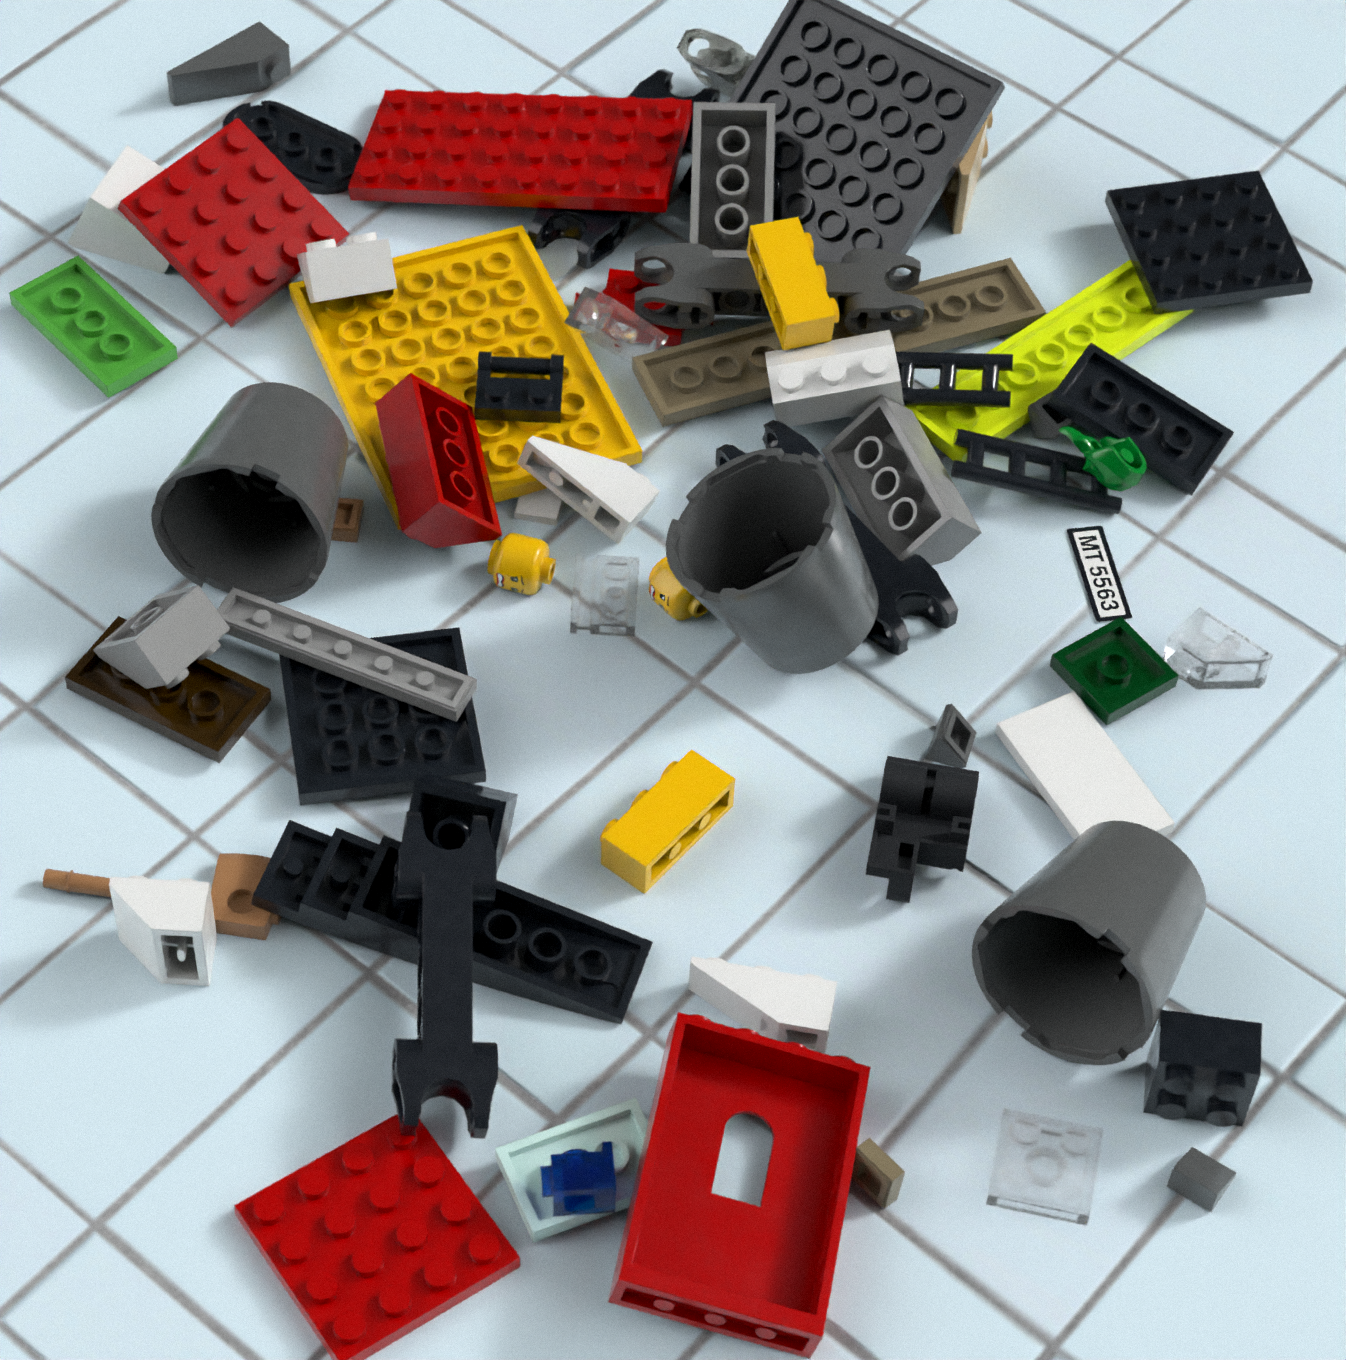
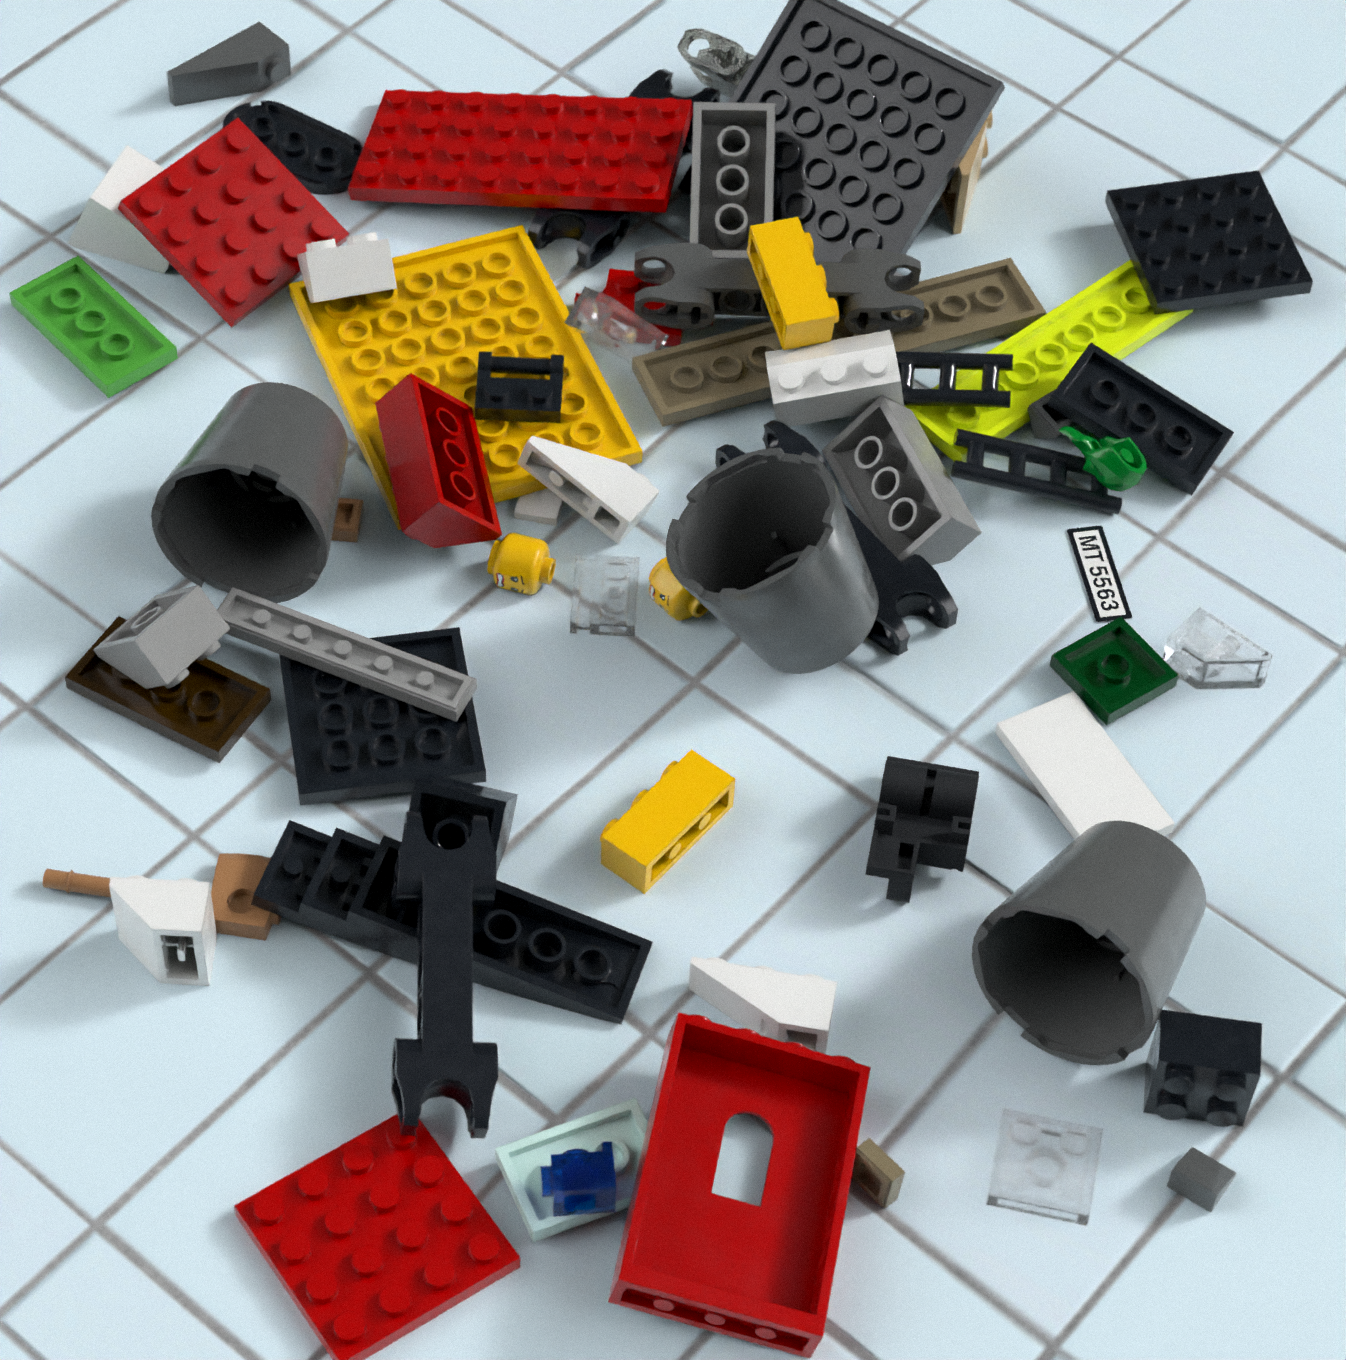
dark grey slope [926,704,977,768] -> none

